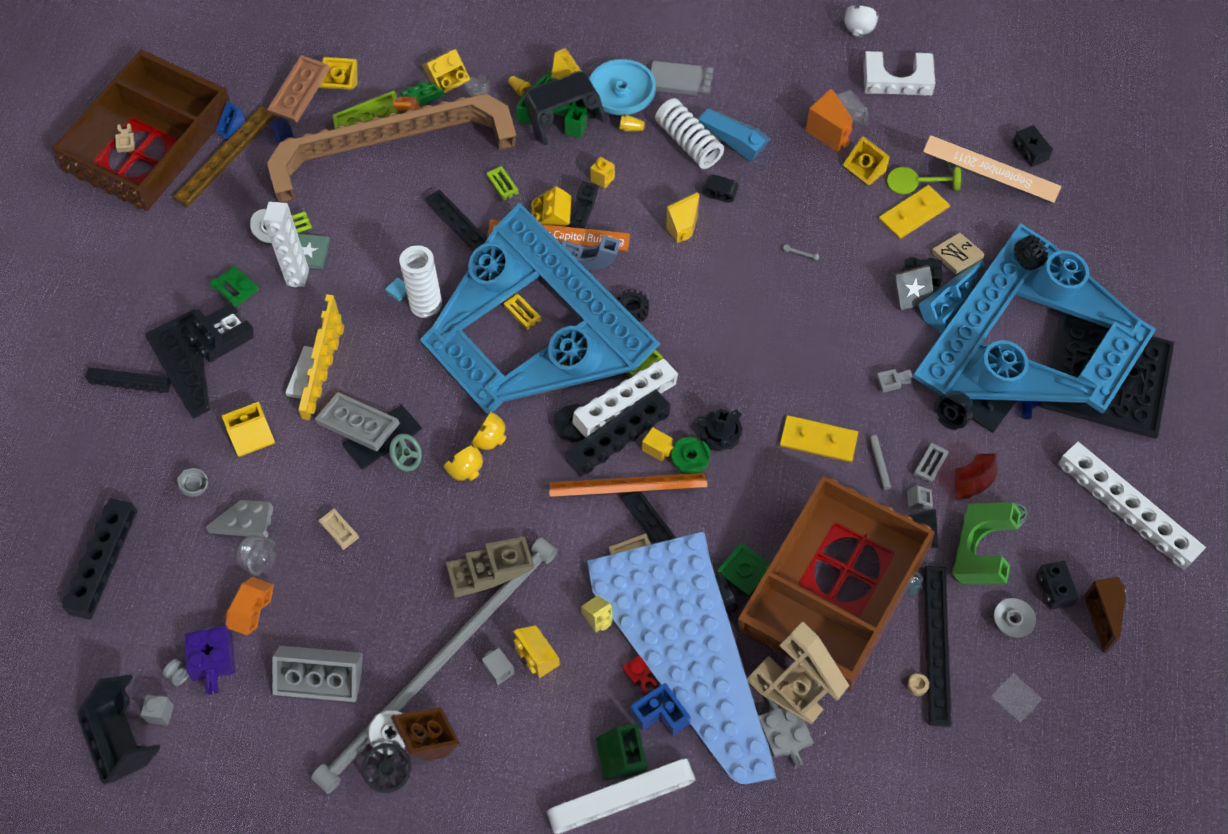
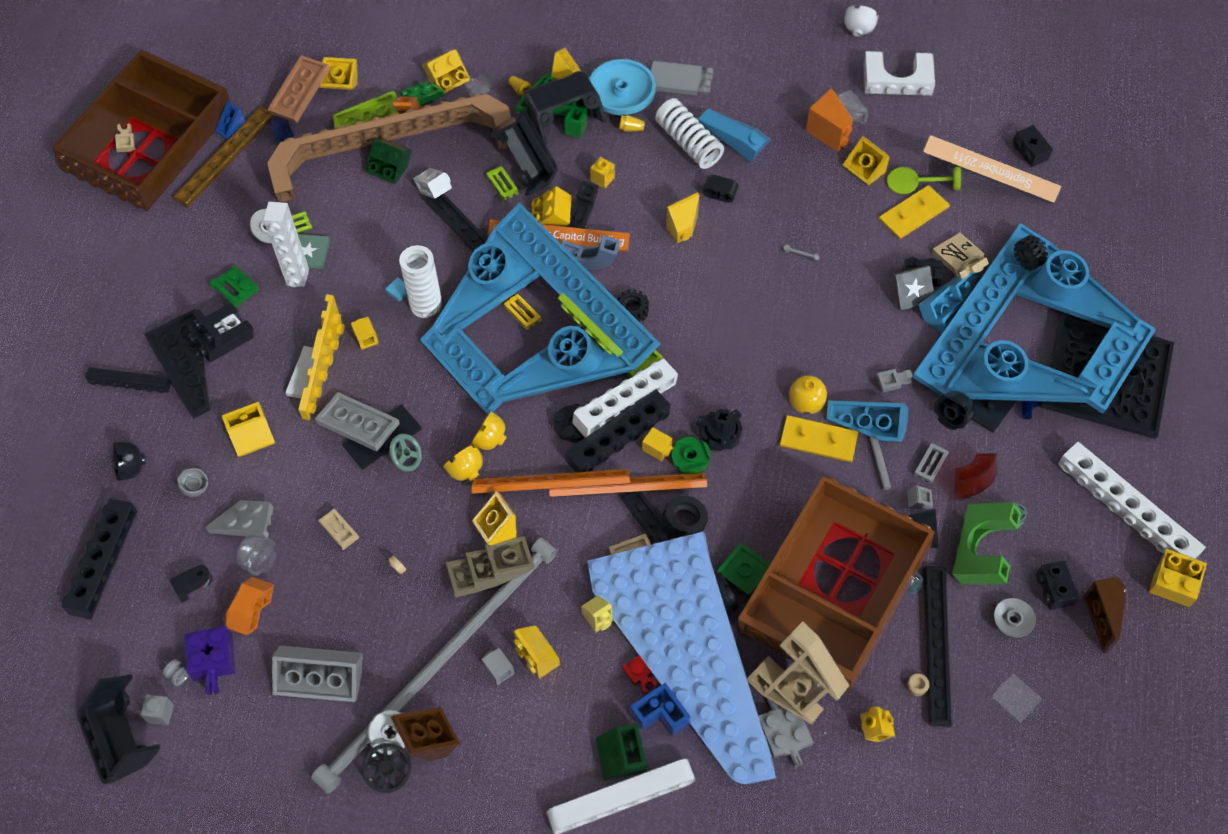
none -> black cylinder [113,442,145,481]
none -> black leg [169,565,212,603]
none -> yellow brick [351,317,378,350]
none -> dark green slope [364,138,413,184]
none -> tan tile [388,555,407,575]
none -> white brick [413,168,452,198]
none -> orange tile [471,469,630,494]
none -> yellow slope [472,491,516,545]
none -> black windscreen [490,110,558,196]
none -> lime plate [558,293,623,357]
none -> black tyre [662,495,708,538]
none -> yellow cylinder [789,375,827,414]
none -> dark azure wedge [826,400,909,442]
none -> yellow brick [860,707,895,742]
none -> tan plate [954,255,989,279]
none -> yellow slope [1149,549,1207,607]

